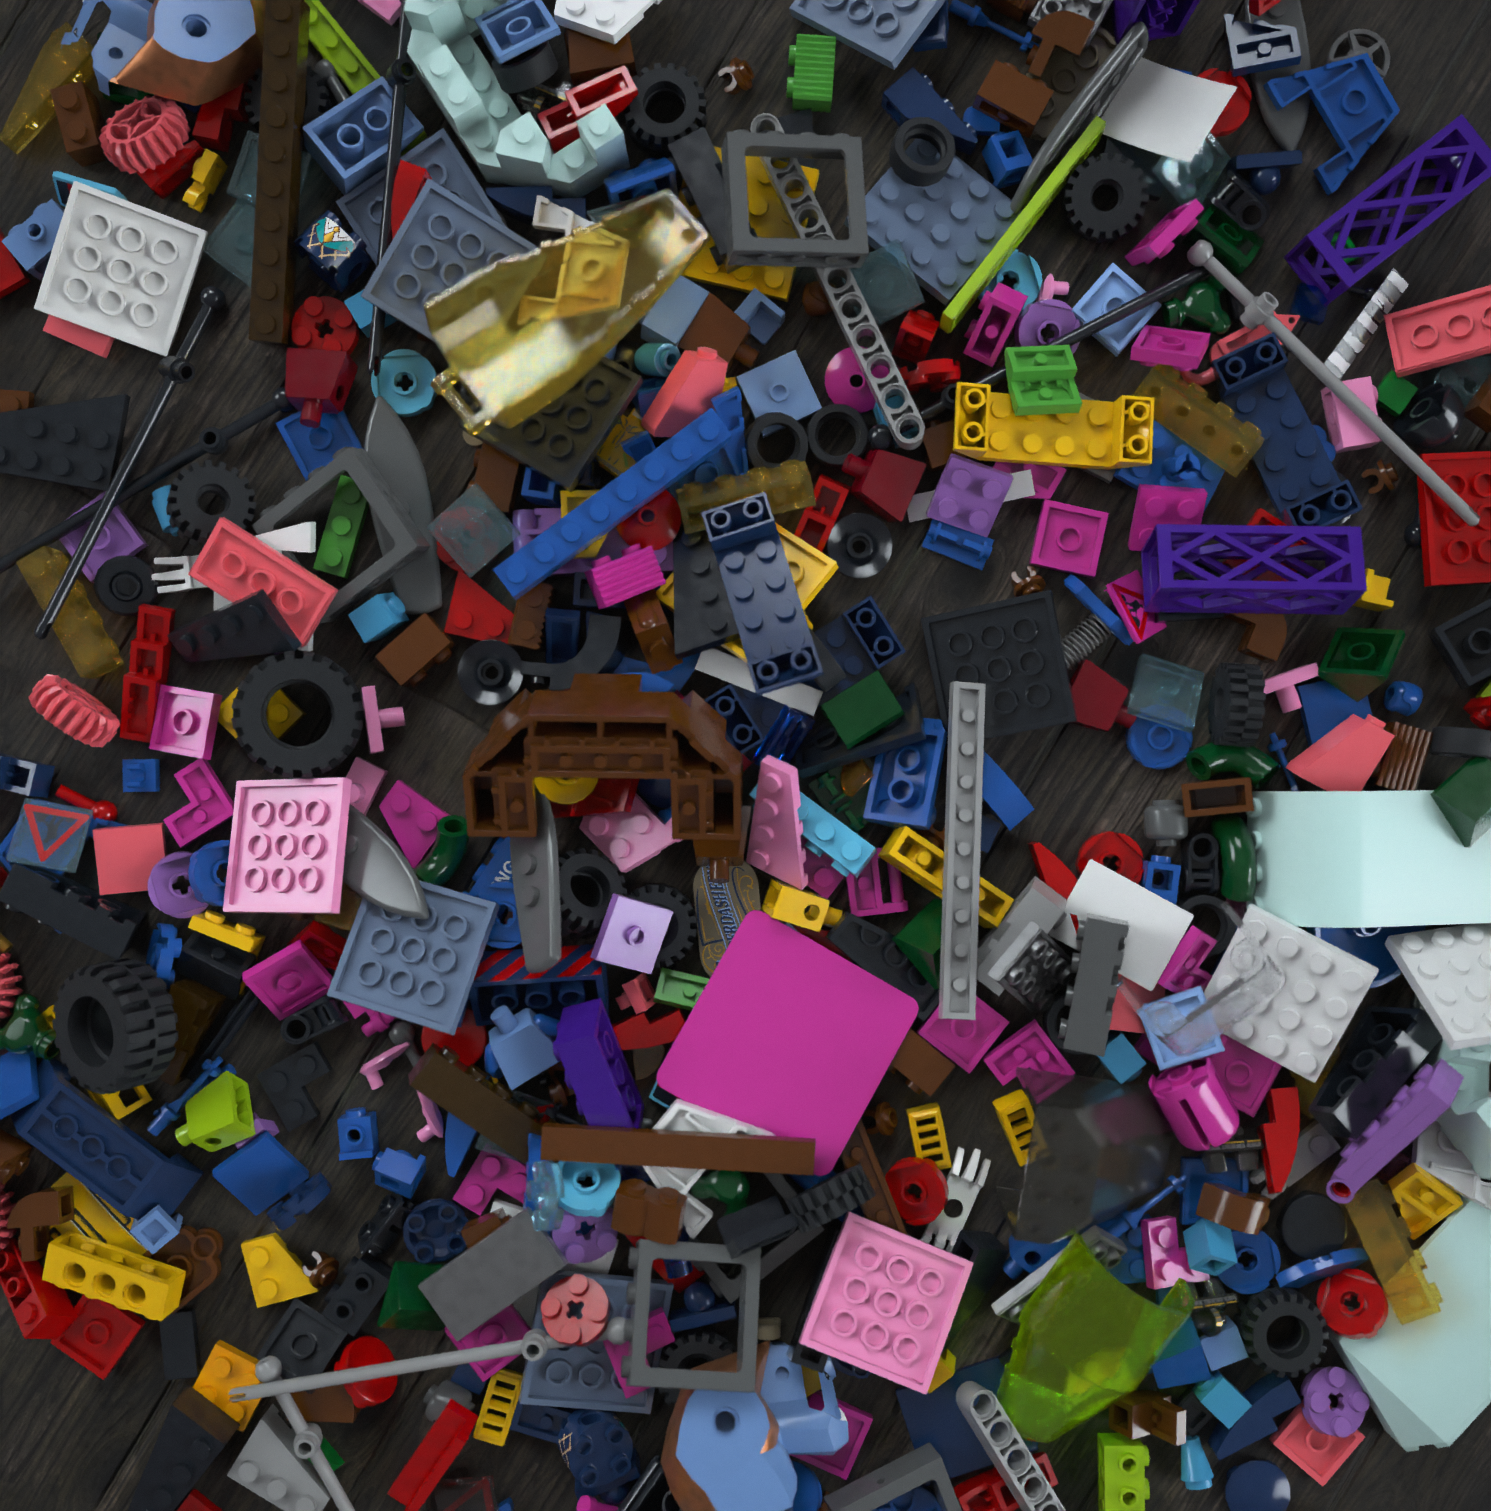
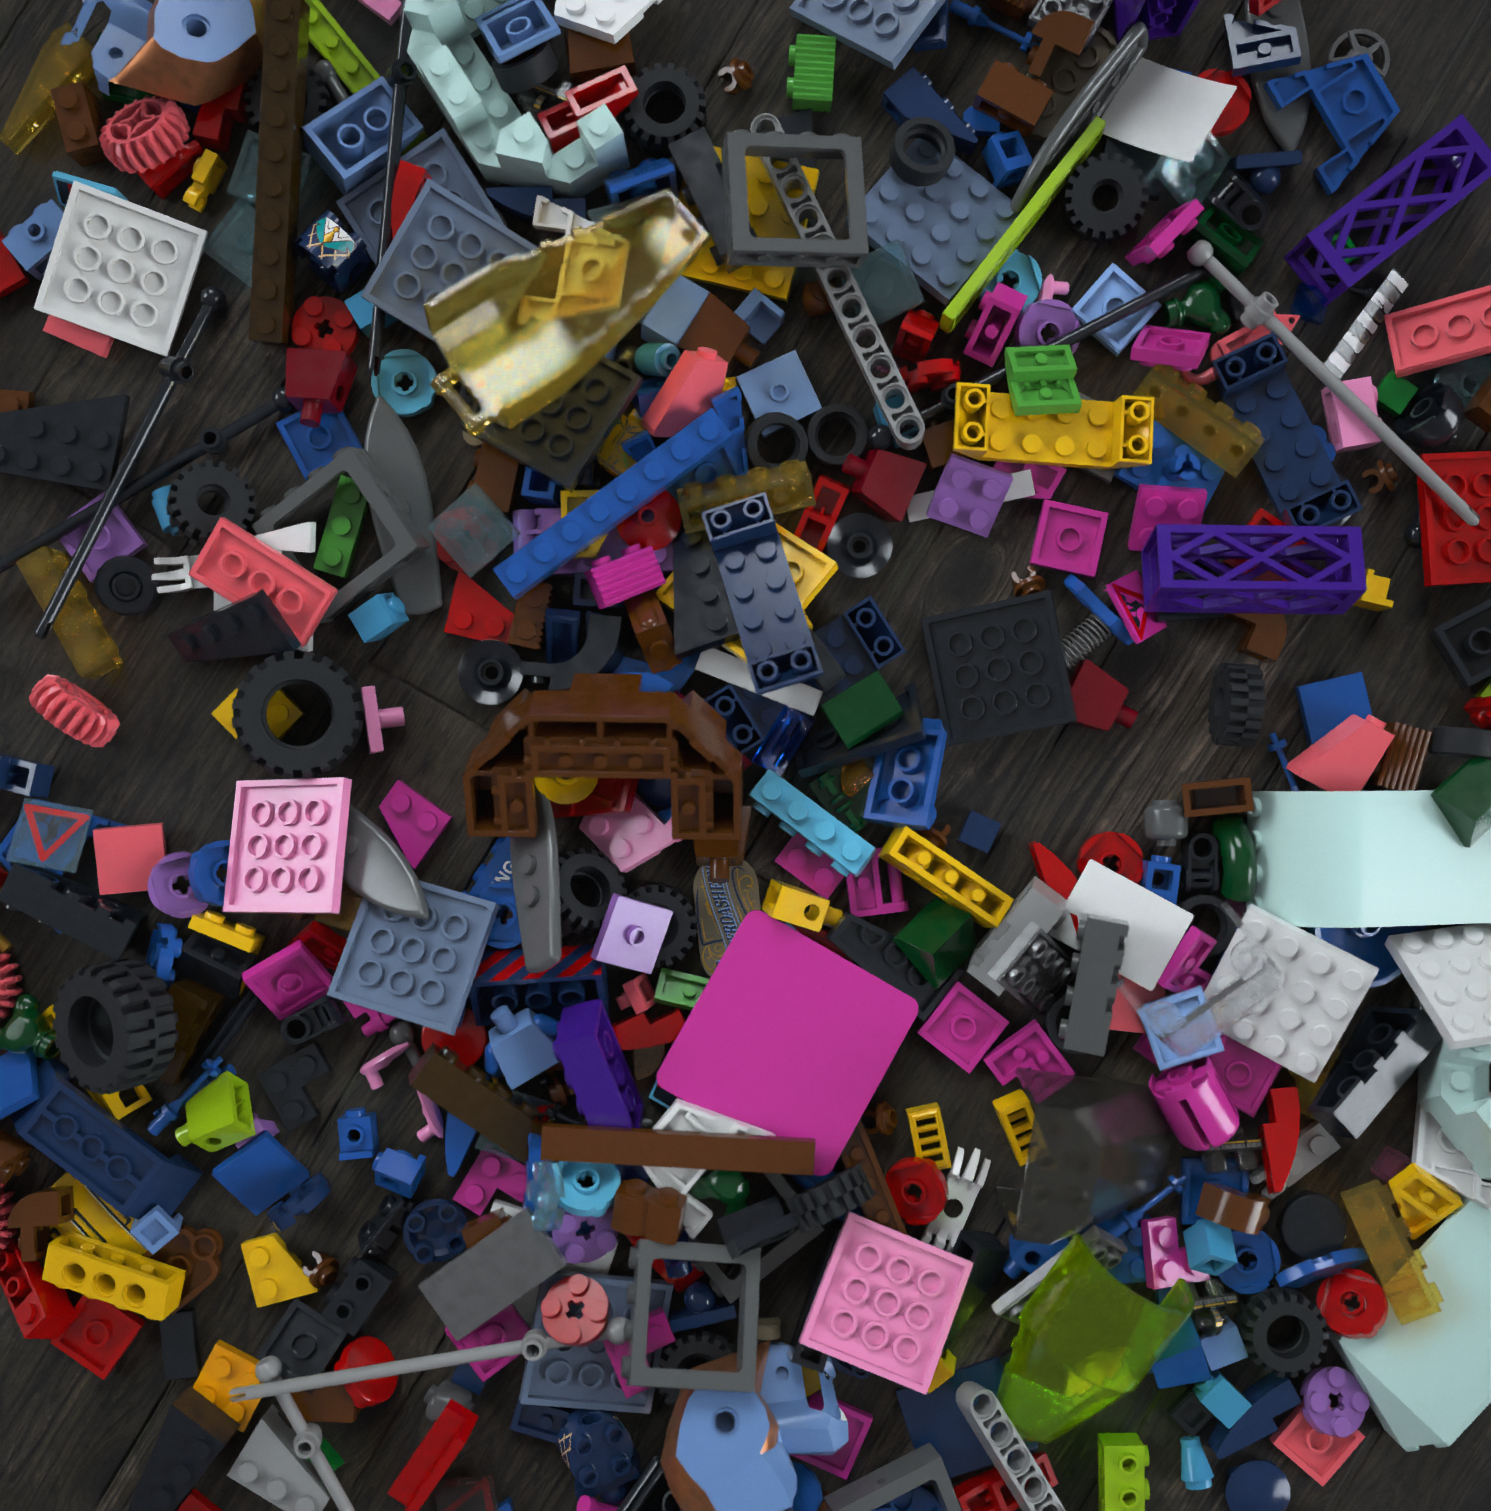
red bar [55,784,118,821] -> none
red slope [120,604,176,743] -> none
blue tile [122,759,160,792] -> none
dark pink plate [149,684,223,760] -> none
dark pink plate [163,758,234,848] -> none
bright pink tile [346,757,388,816] -> none
reddish brown brick [375,613,456,688] -> none
dark green slope [377,1261,446,1331] -> none
dark green cylinder [413,815,470,887] -> none
yellow slope [473,1368,523,1446] -> none
bright pink wing [746,755,808,890] -> none
dark pink dish [825,346,889,413] -> none
reddish brown brick [888,1027,955,1097] -> none
blue hinge [921,519,994,571] -> none
light grey plate [938,681,986,1020] -> none
blue brick [982,751,1034,831] -> none
dark azure brick [1095,1030,1147,1084] -> none
reddish brown brick [1109,1390,1186,1446] -> none
blue tile [1125,704,1193,770] -> none
clear light blue plate [1127,653,1205,733] -> none
dark green cylinder [1186,742,1280,789] -> none
bright pink tile [1263,663,1319,713] -> none
dark green slope [1318,627,1405,702] -> none
medium lavender hinge [1326,1058,1464,1204] -> none
blue piece [1383,681,1423,716] -> none

